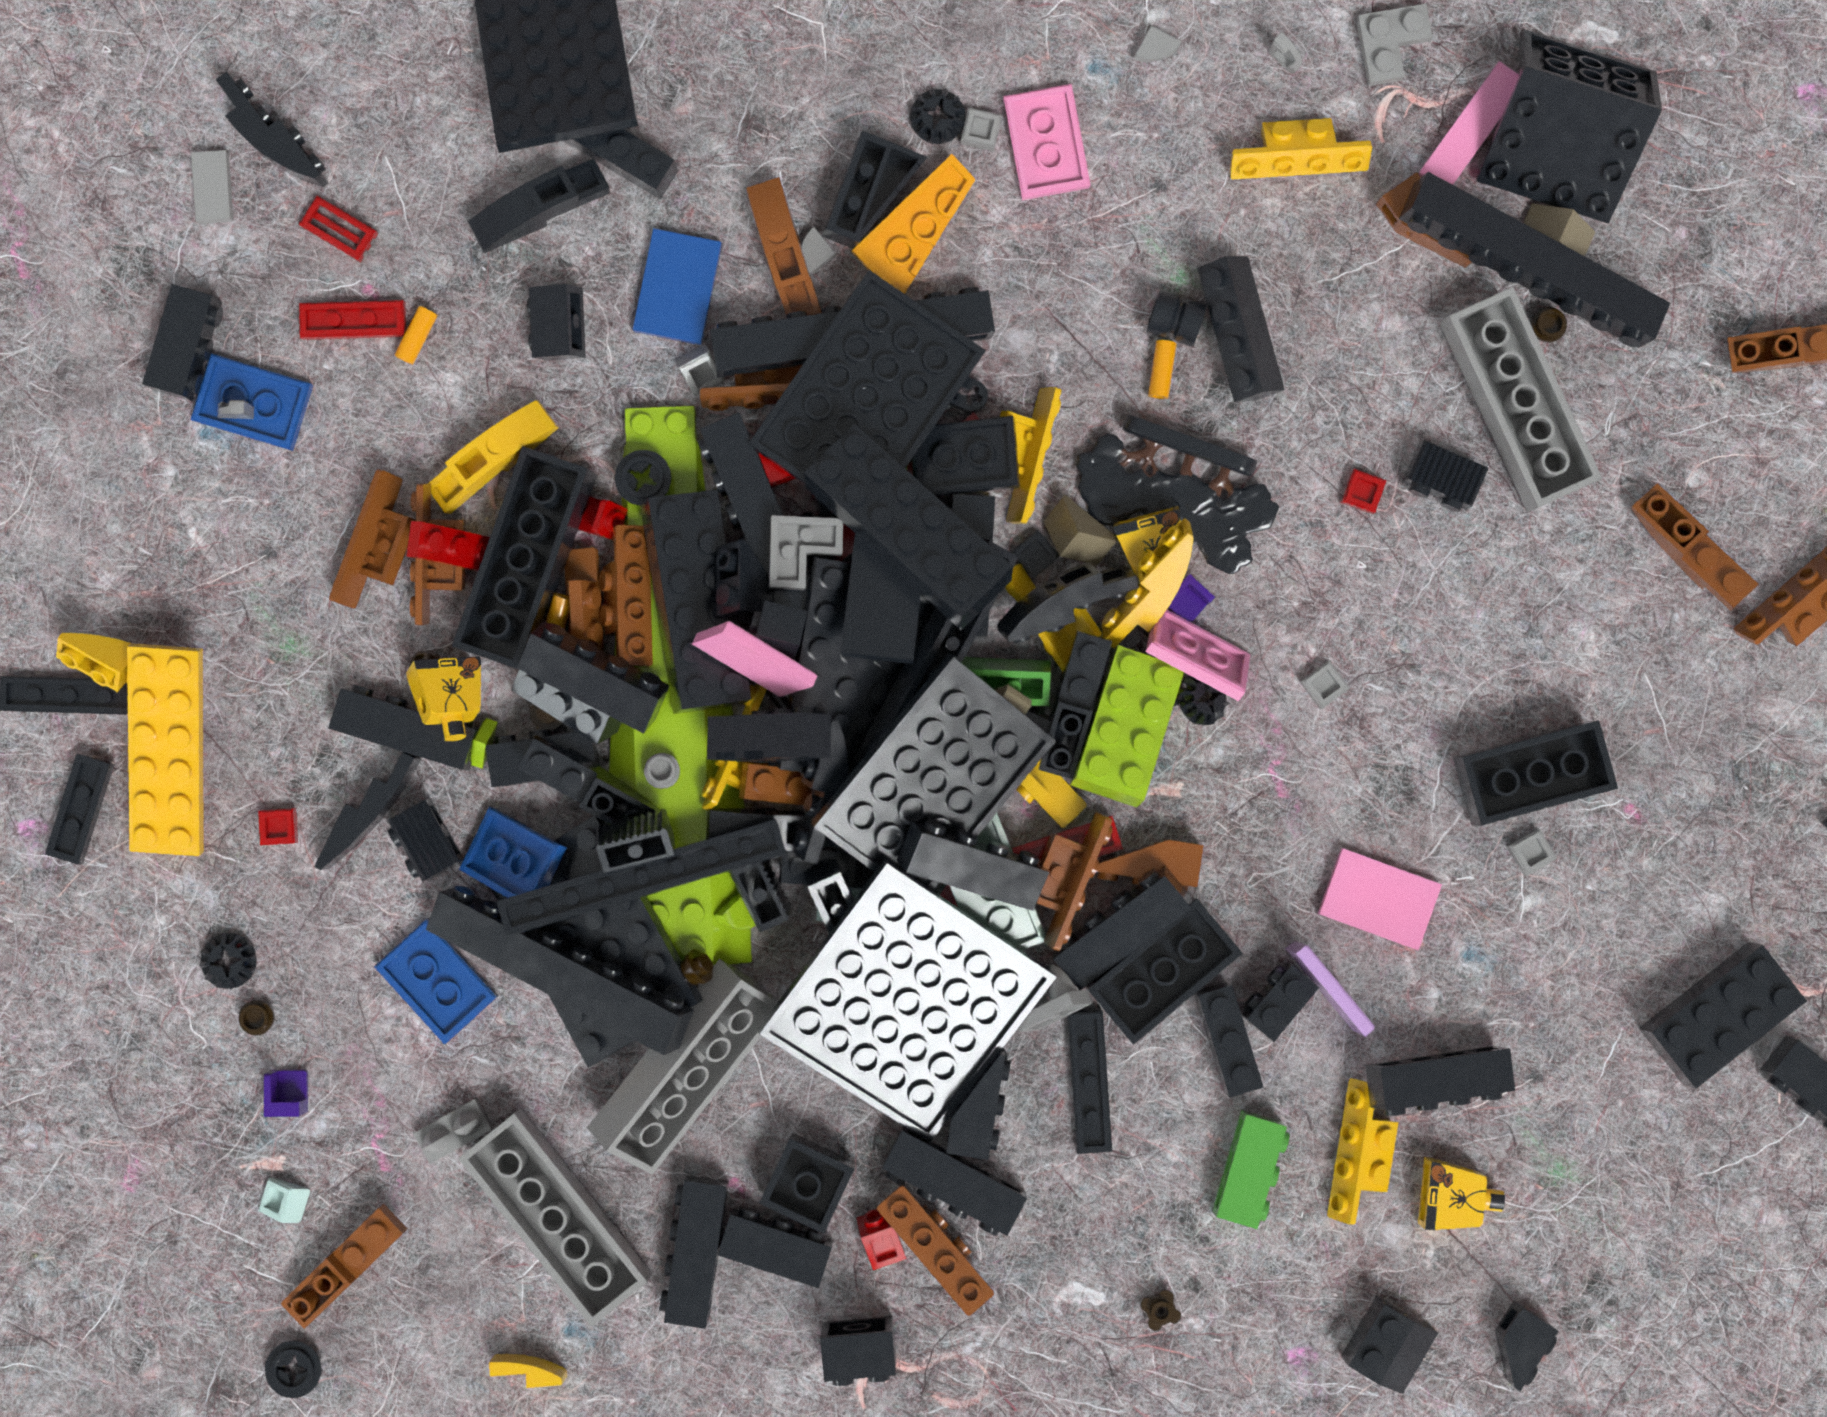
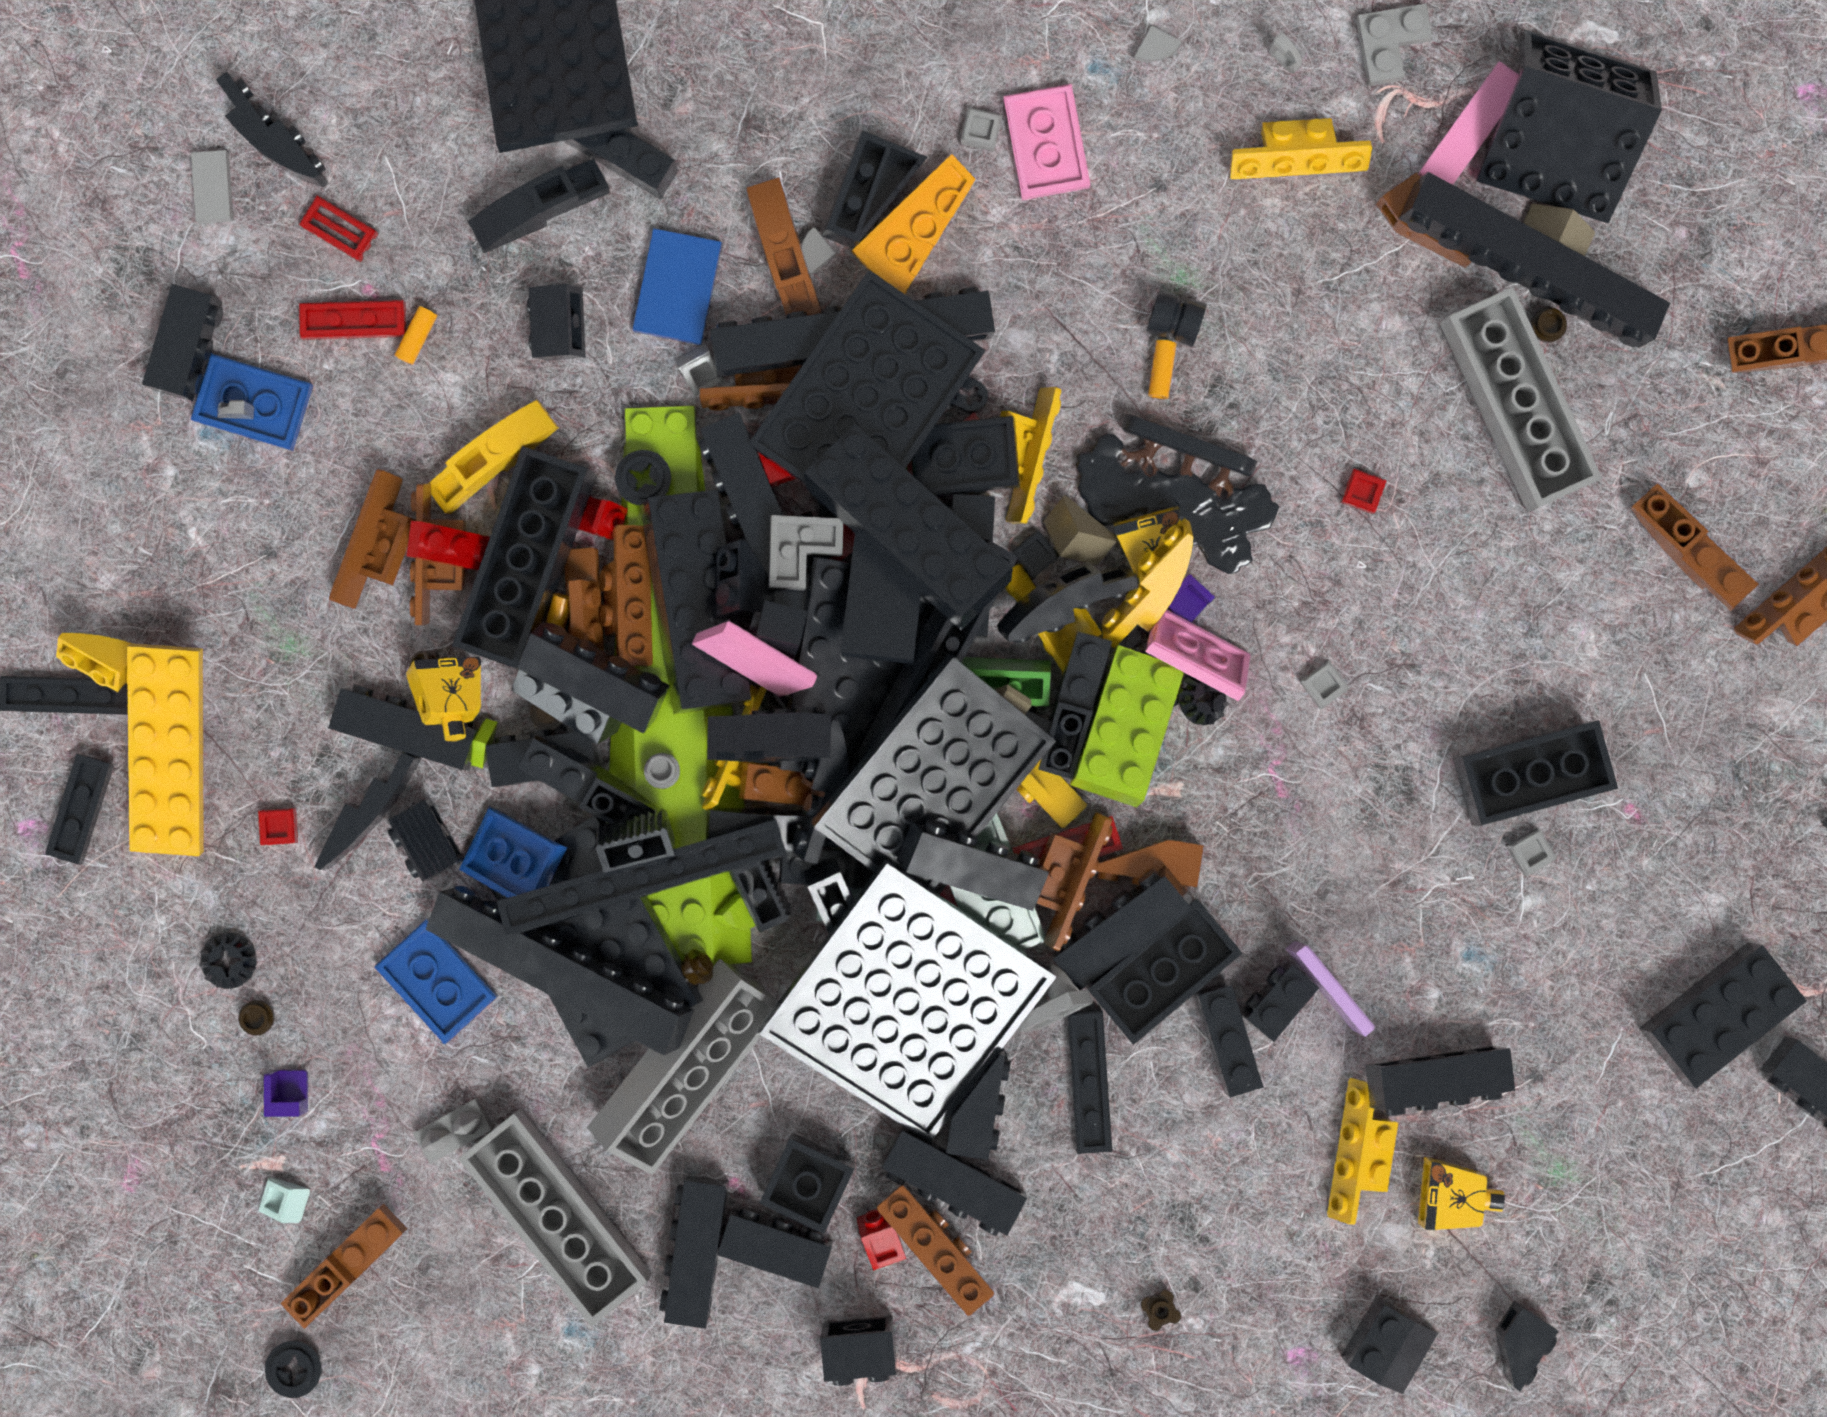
yellow slope [489,1354,567,1388] -> none
black gear [910,88,966,144] -> none
black brick [1197,256,1285,402] -> none
bright green brick [1212,1110,1290,1229] -> none
bright pink tile [1317,848,1442,951] -> none
black brick [1402,440,1489,512] -> none

